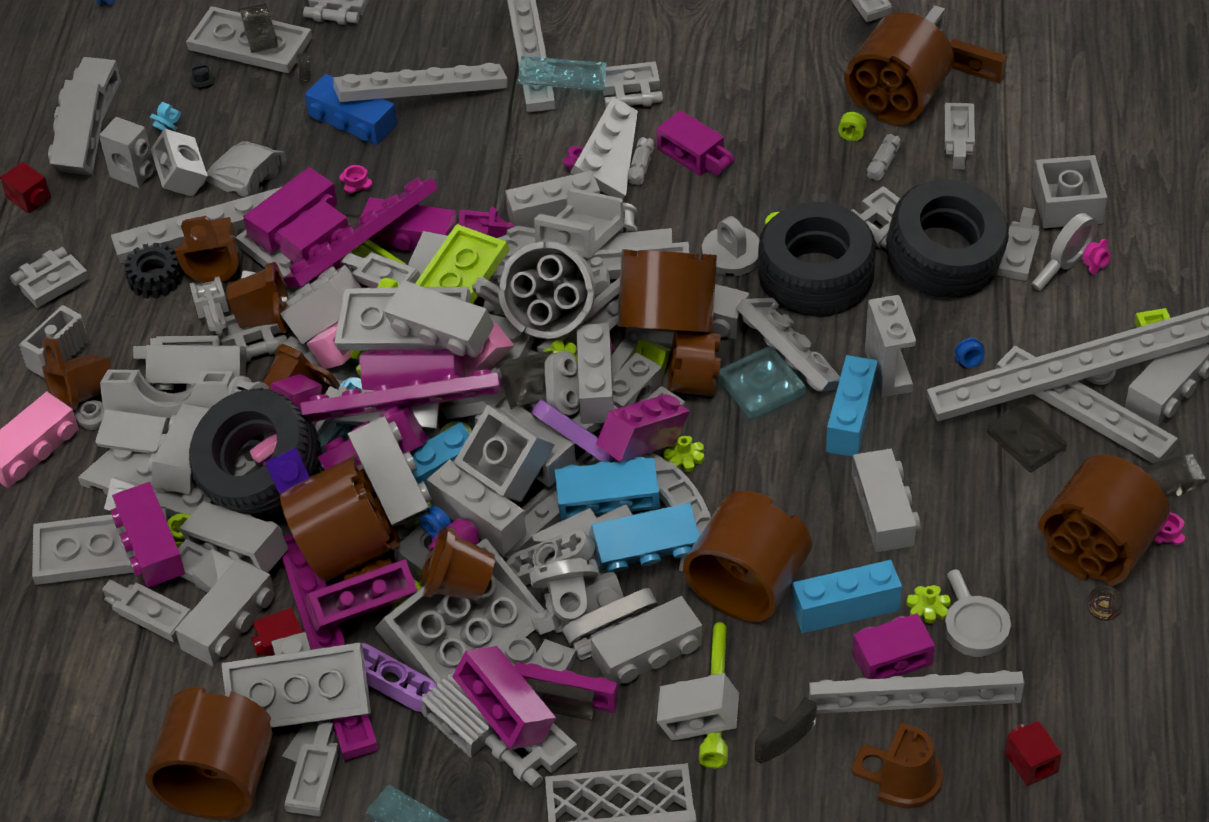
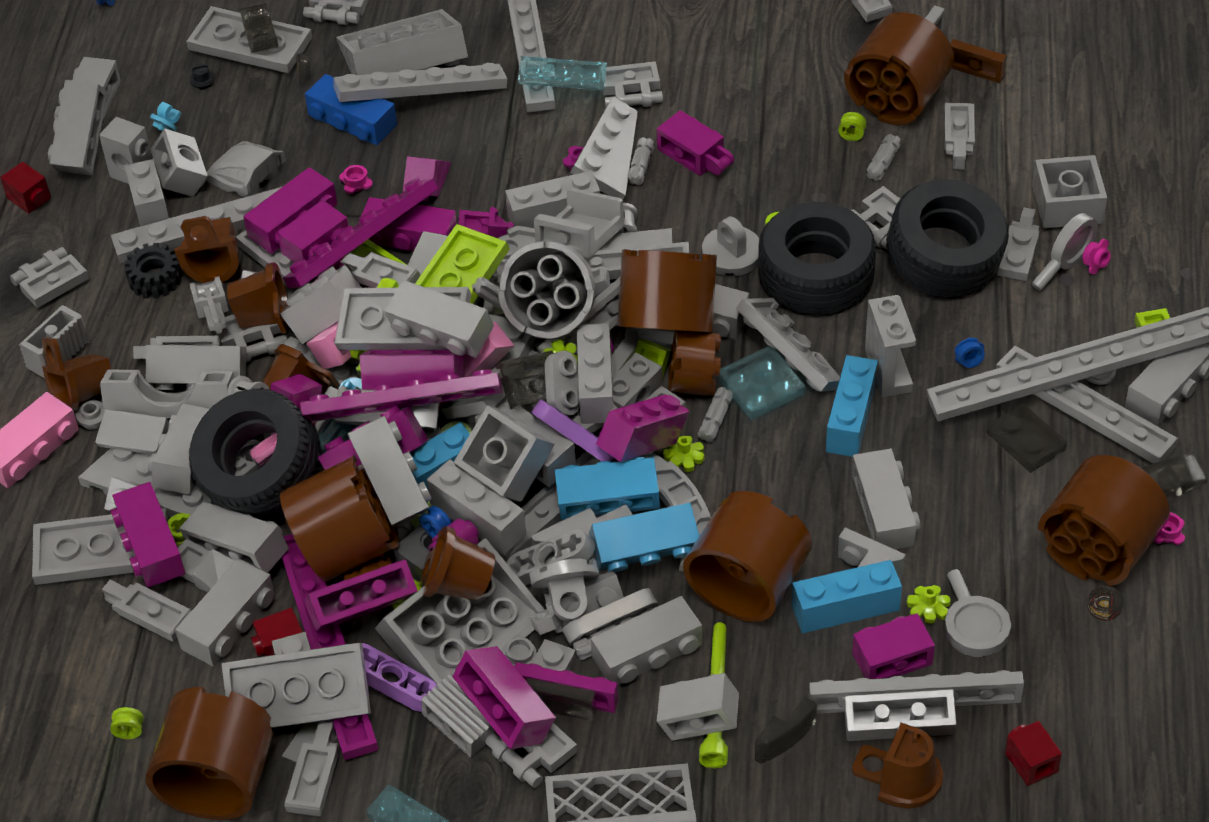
dark purple plate [264,447,310,493] -> none
none -> lime bush [110,707,144,739]
none -> light grey brick [124,159,169,226]
none -> light grey slope [336,9,468,75]
none -> magenta slope [403,156,451,201]
none -> light grey axle [698,387,733,443]
none -> light grey slope [838,527,906,580]
none -> light grey brick [844,689,956,741]

